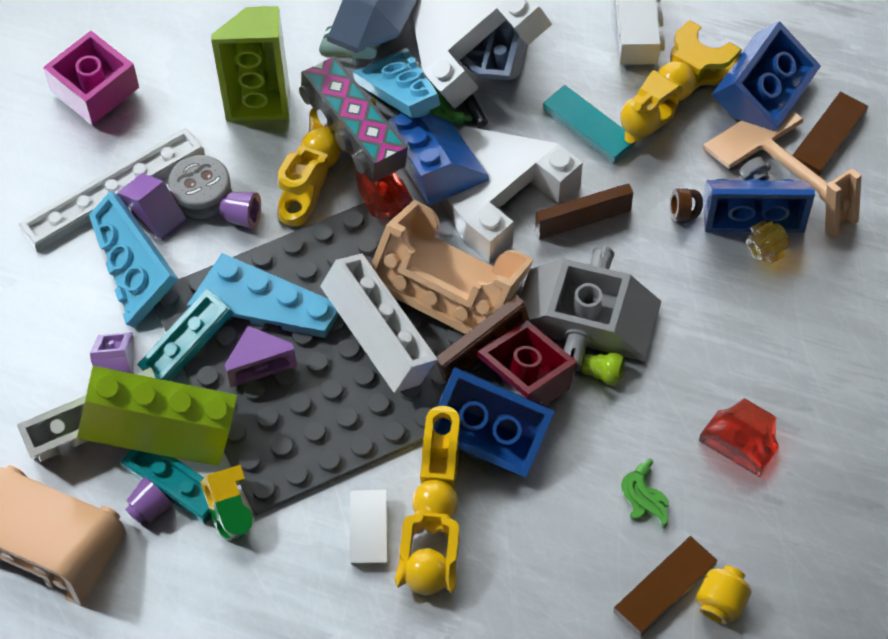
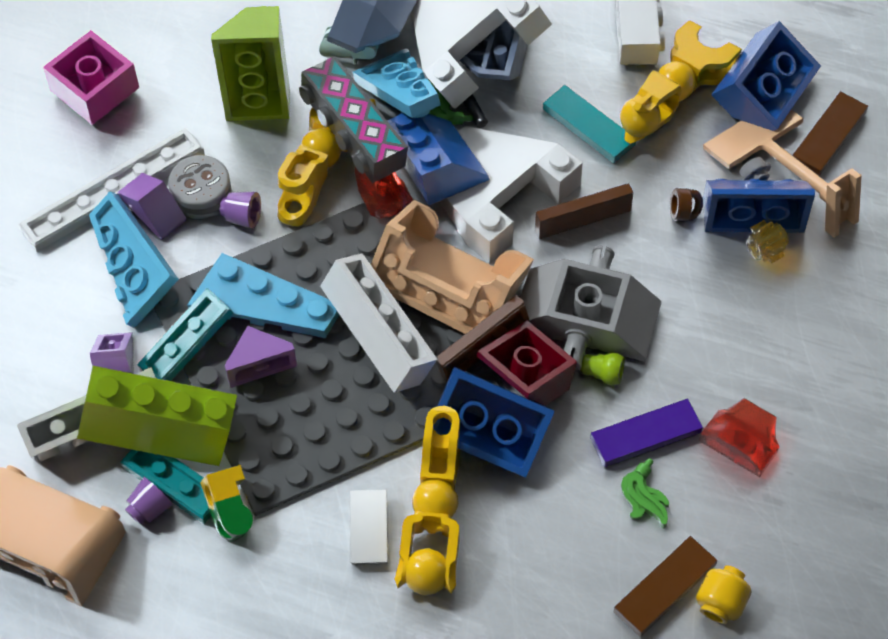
none -> dark purple tile [590,398,703,468]

